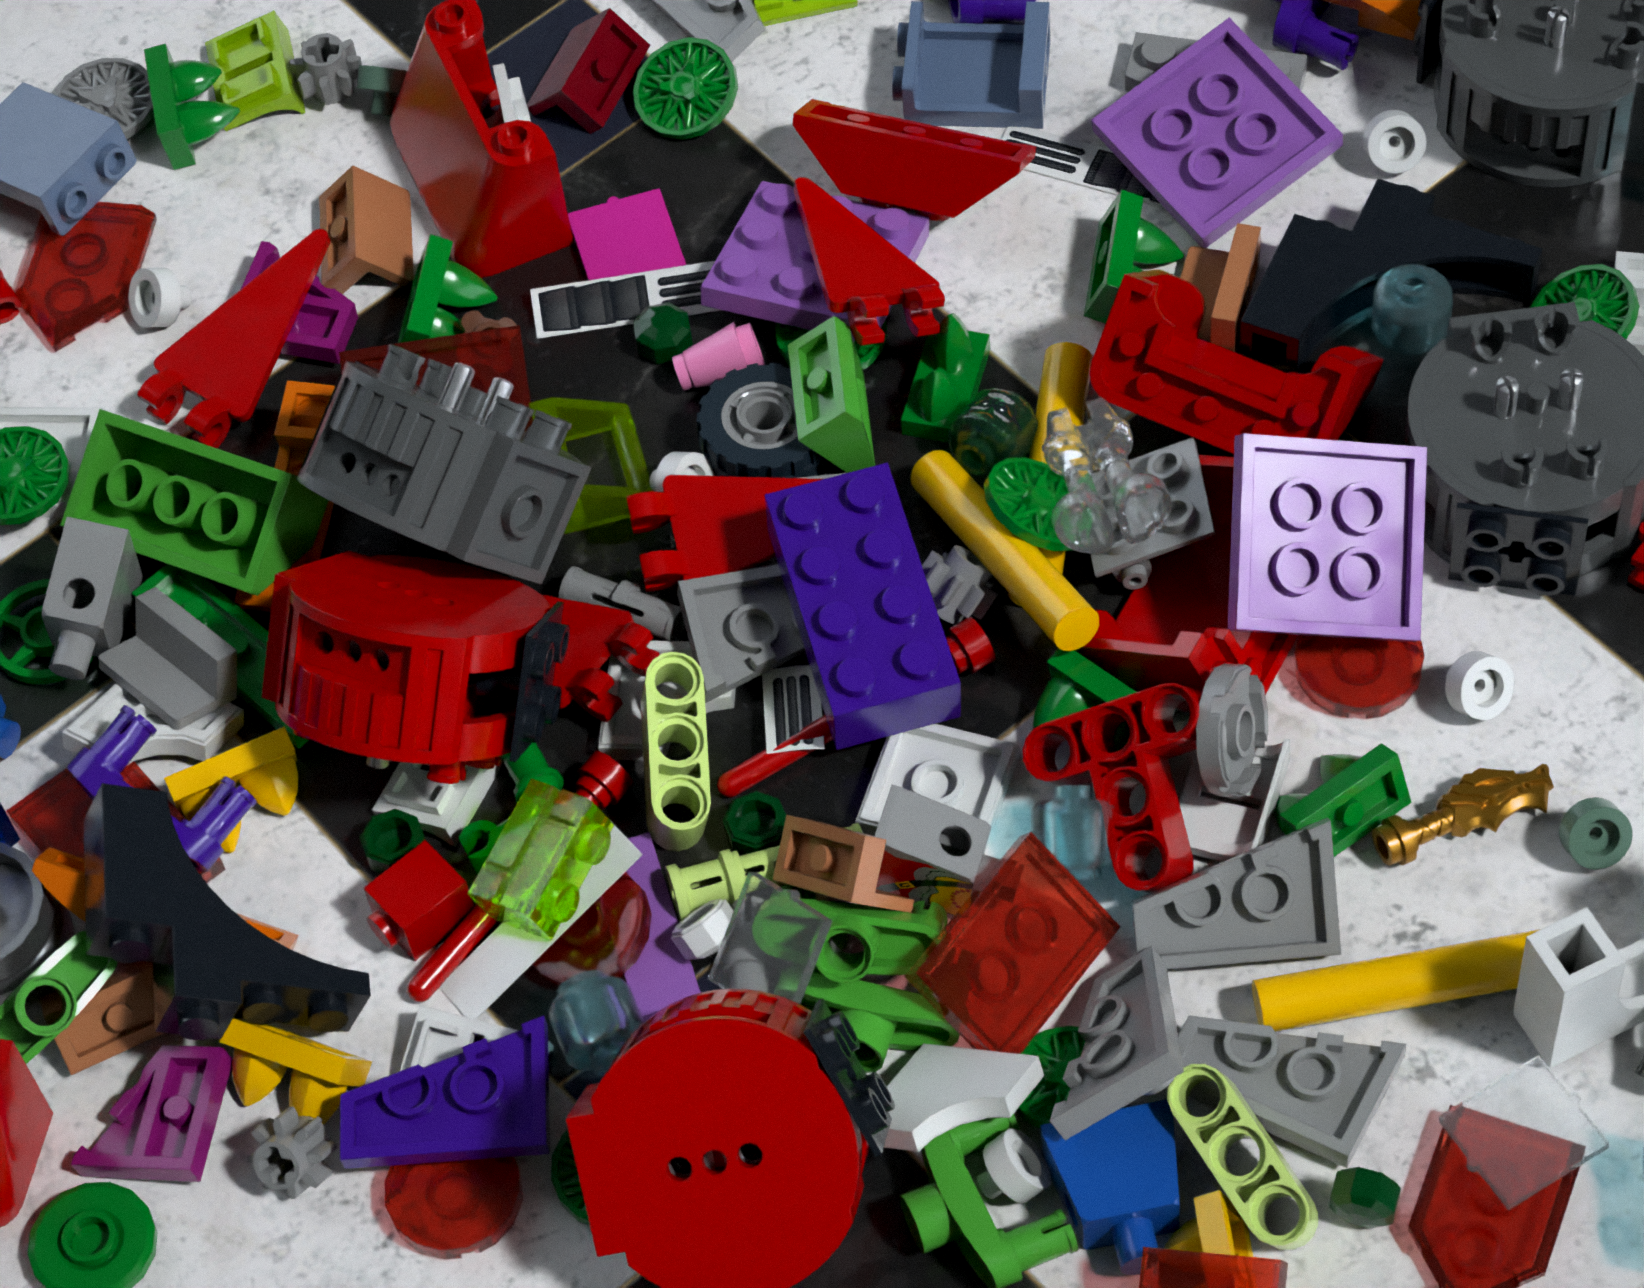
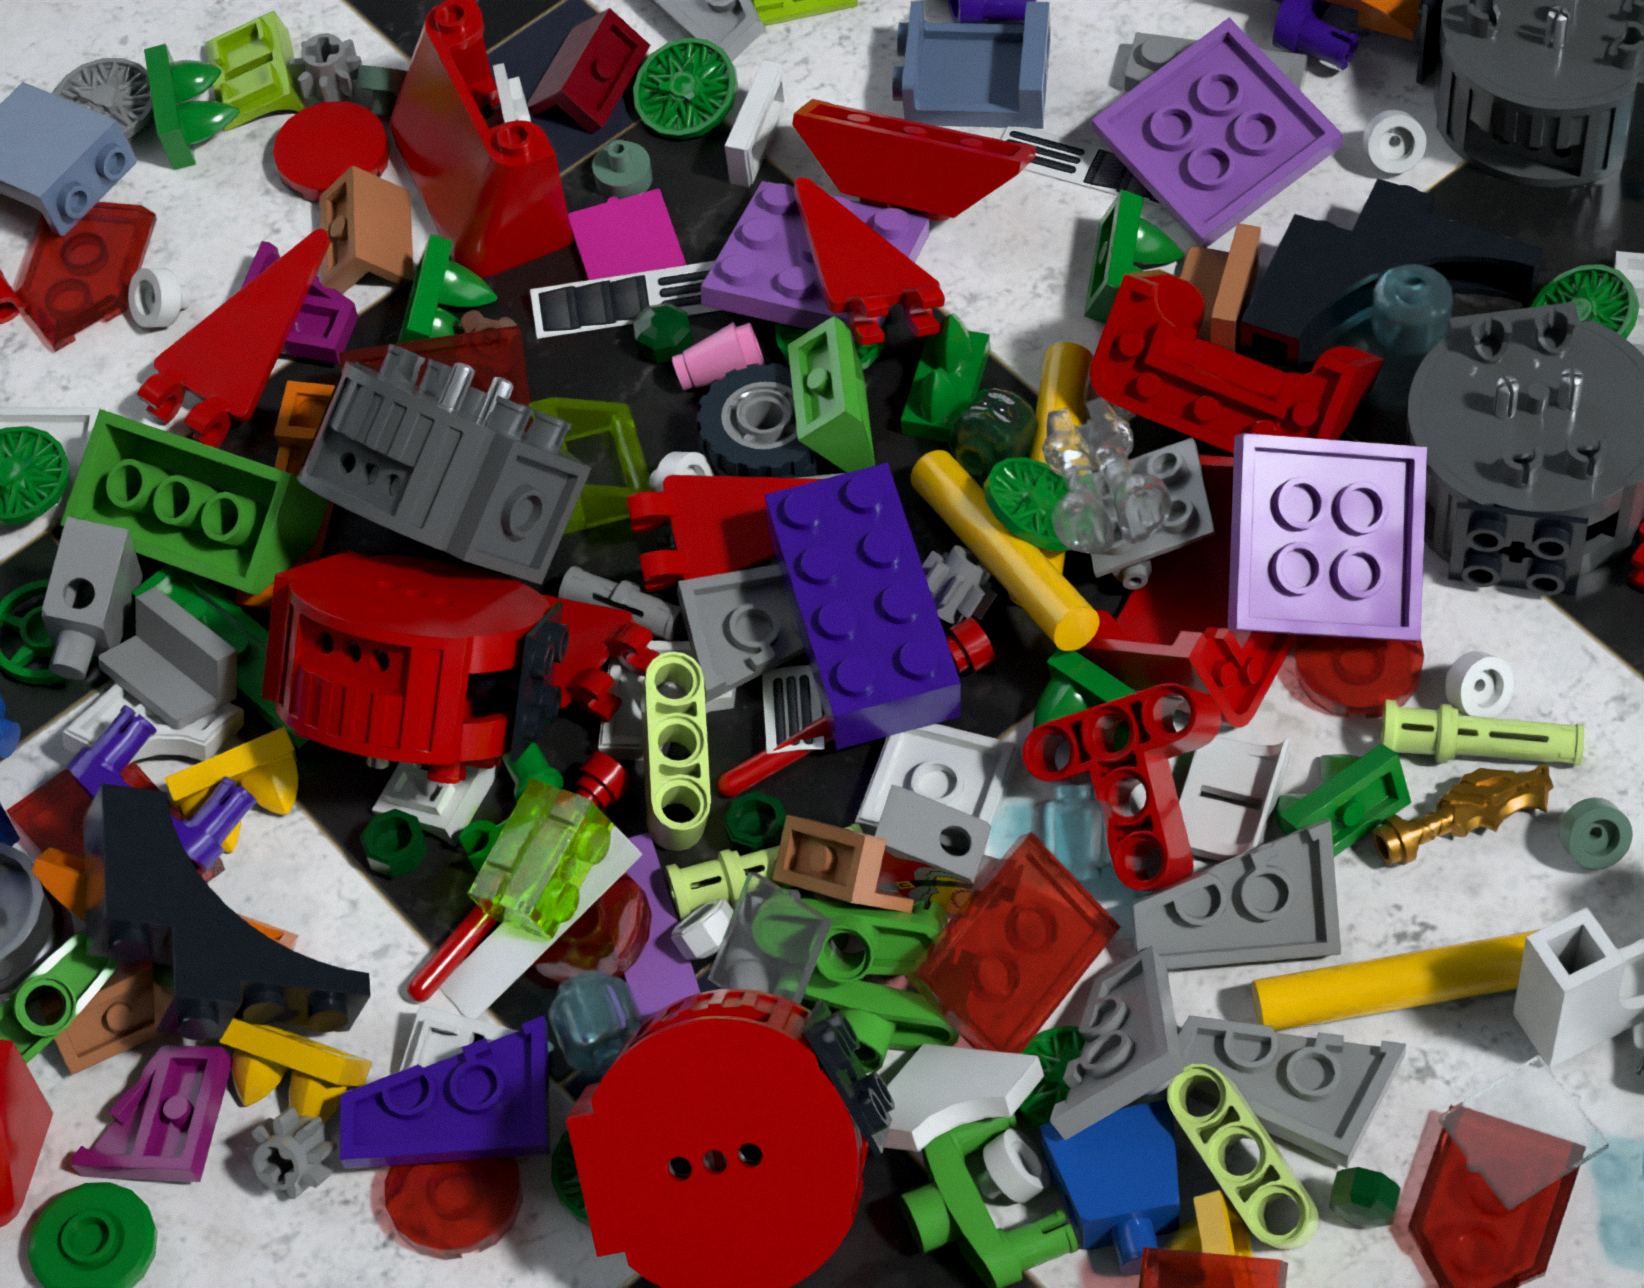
red brick [363,840,474,961] -> none
light grey tile [1196,663,1268,797] -> none
none -> red tile [273,101,390,202]
none -> sand green tile [592,140,653,199]
none -> white tile [725,59,788,187]
none -> yellowish green pin [1380,699,1584,766]

